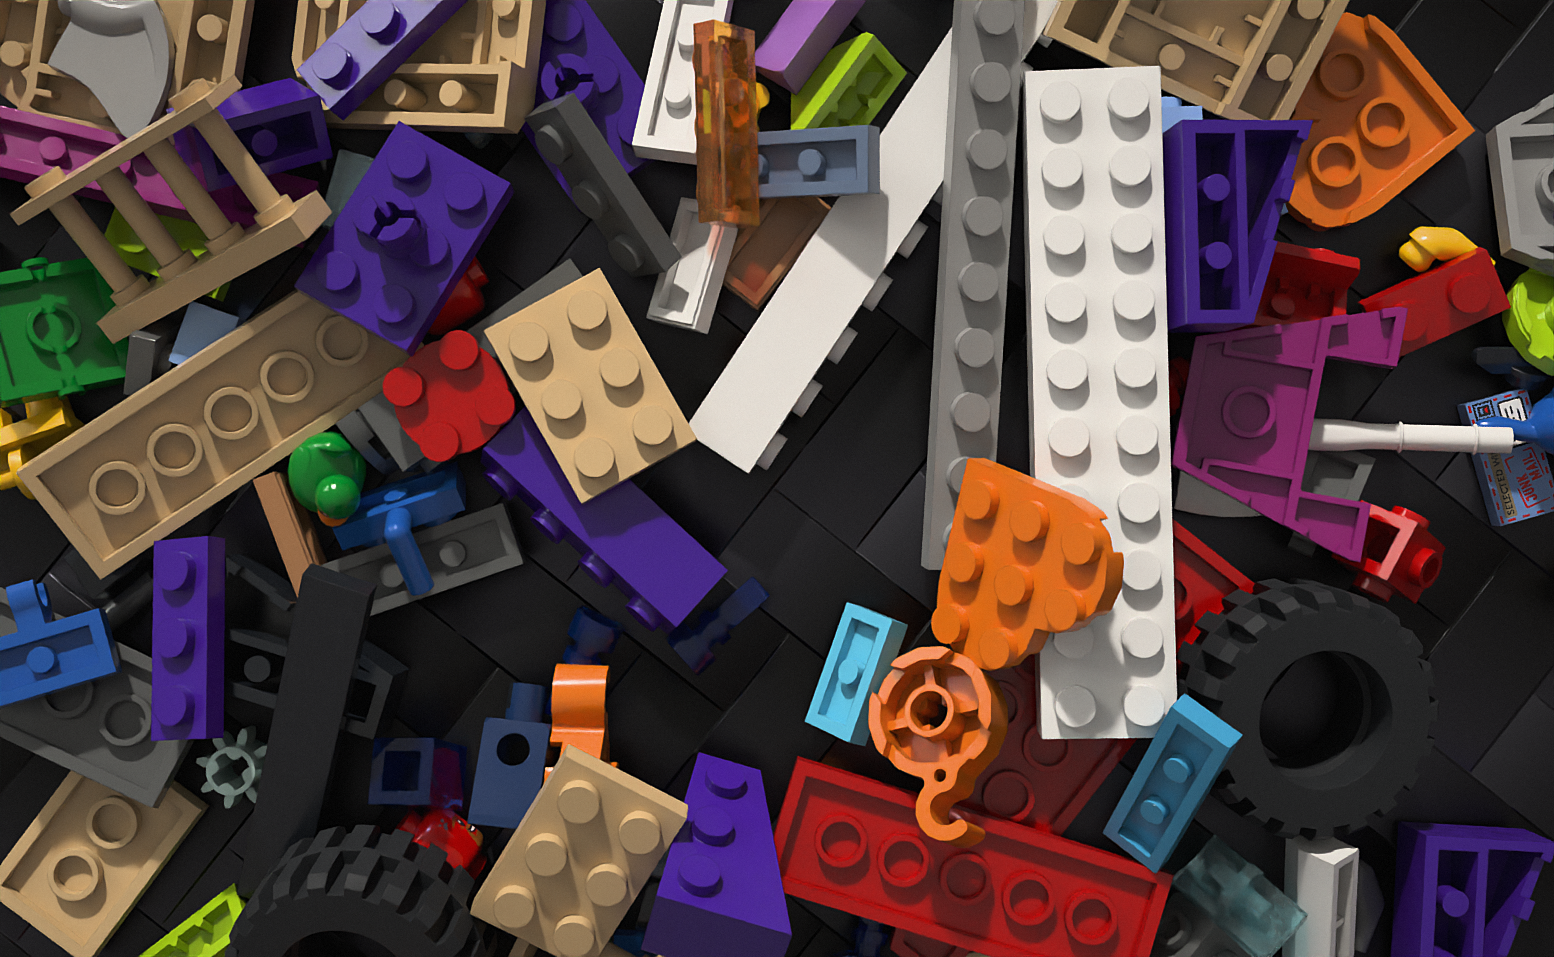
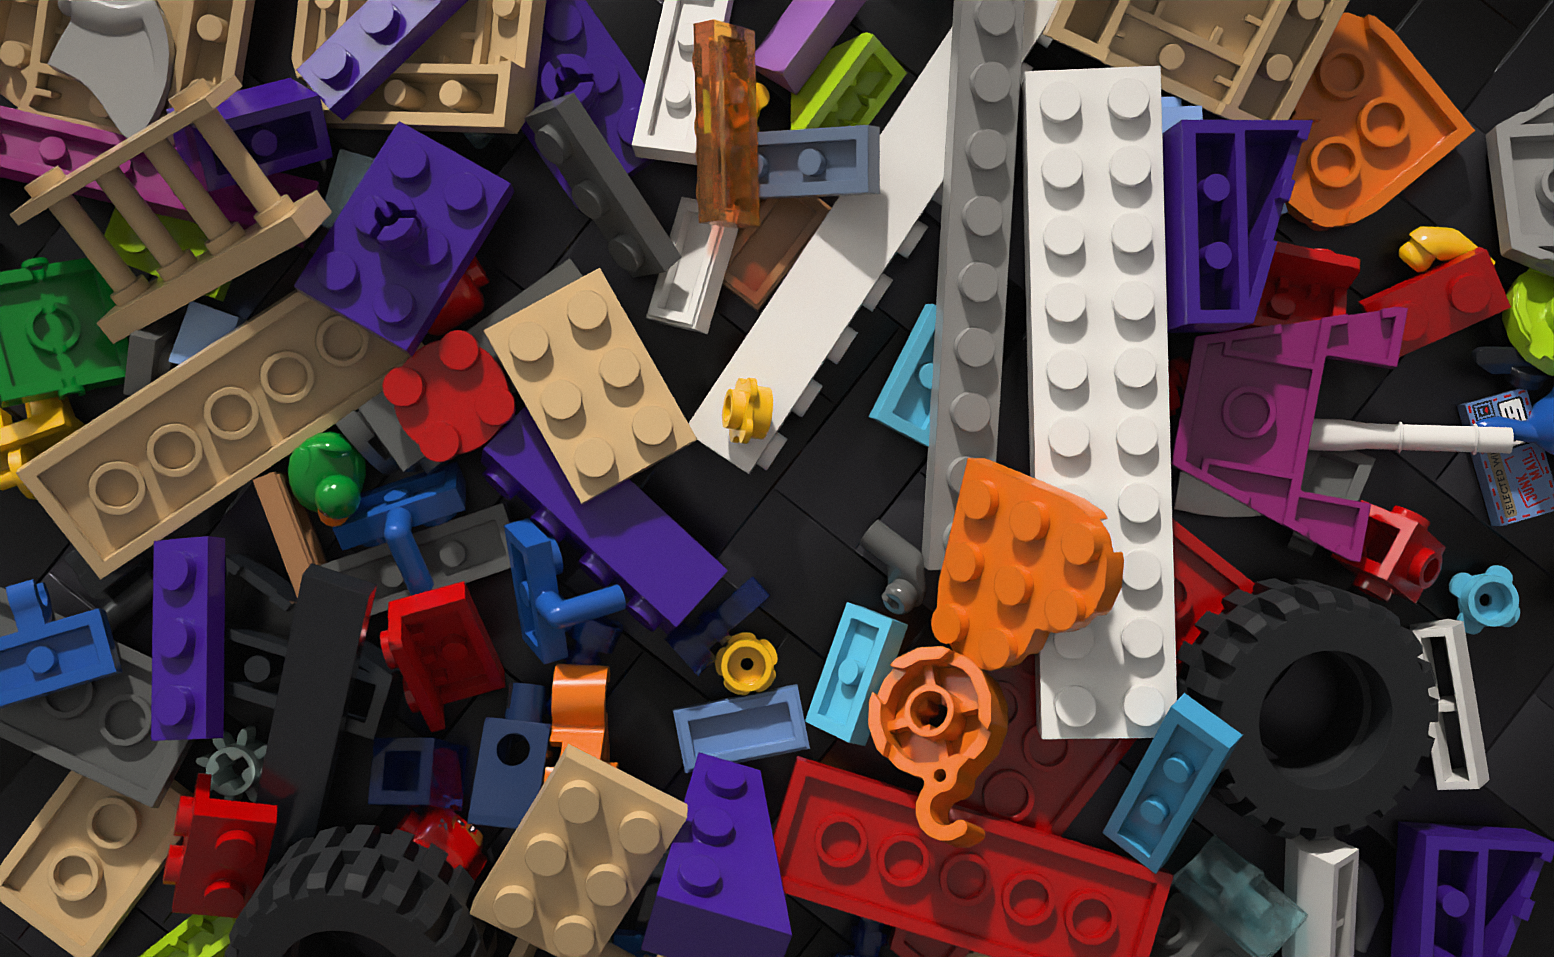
none -> red bracket [163,773,277,918]
none -> red bracket [380,581,505,732]
none -> blue plate [504,518,626,664]
none -> medium blue tile [673,684,810,773]
none -> yellow plate [715,632,778,695]
none -> yellow plate [722,378,773,444]
none -> dark grey arm [859,519,927,615]
none -> medium azure plate [869,304,936,447]
none -> white piece [1410,619,1490,790]
none -> medium azure plate [1449,565,1520,634]

